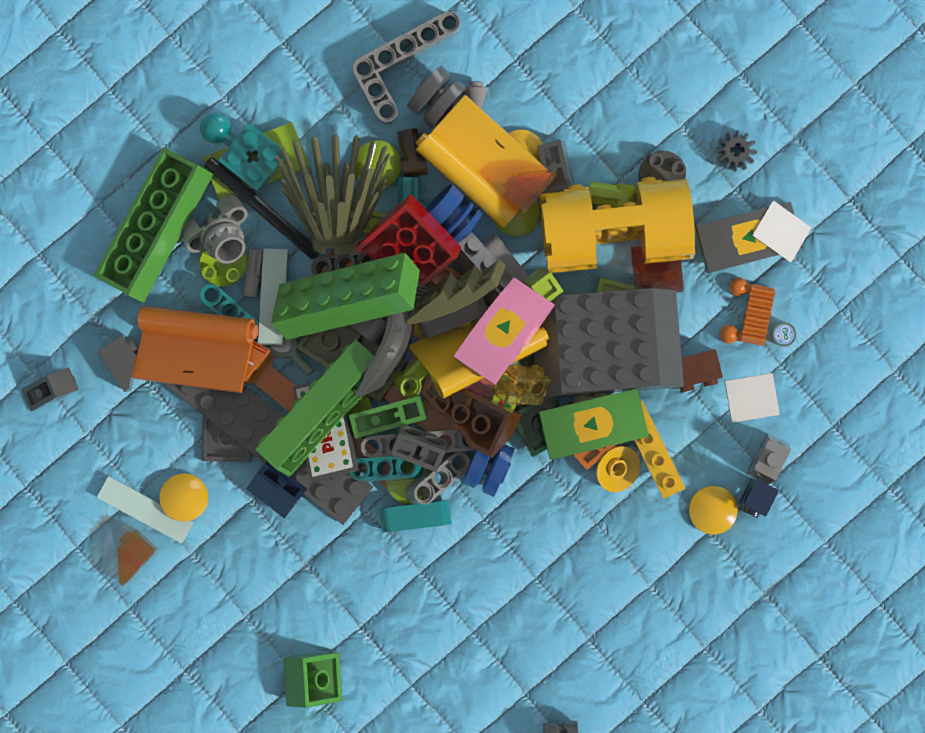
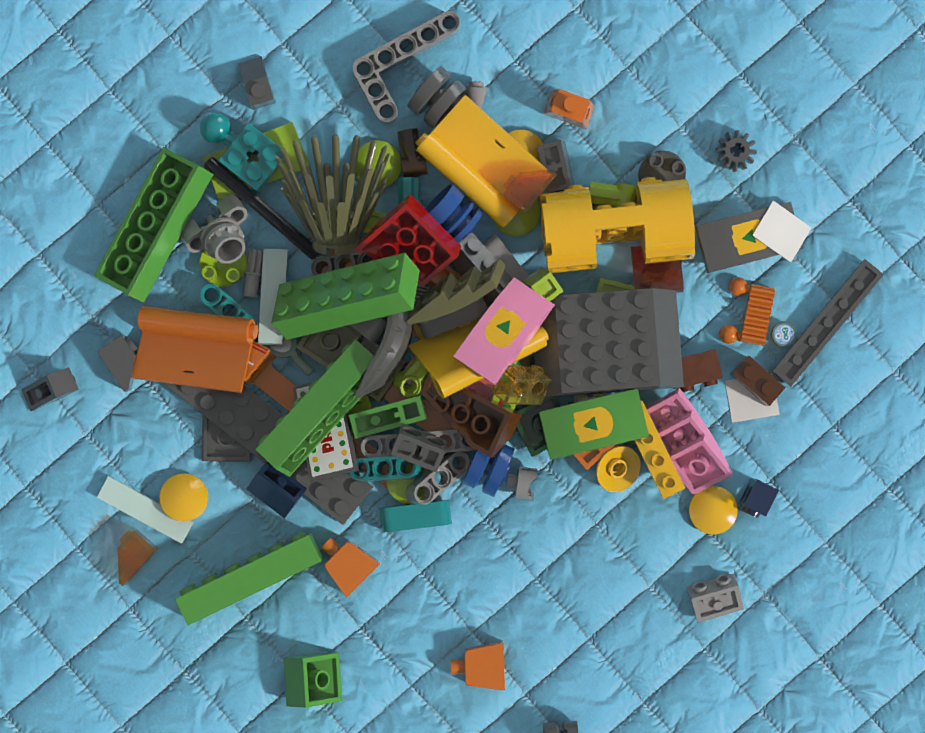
light grey torso [747,433,791,485] -> none
none -> bright green brick [175,531,324,625]
none -> dark grey slope [239,56,276,110]
none -> orange torso [321,537,380,597]
none -> orange torso [450,641,505,690]
none -> light grey piece [506,467,537,501]
none -> orange torso [543,89,594,130]
none -> bright pink slope [645,388,733,495]
none -> light grey bracket [687,574,744,623]
none -> reddish brown brick [730,355,785,406]
none -> dark grey plate [772,259,884,387]

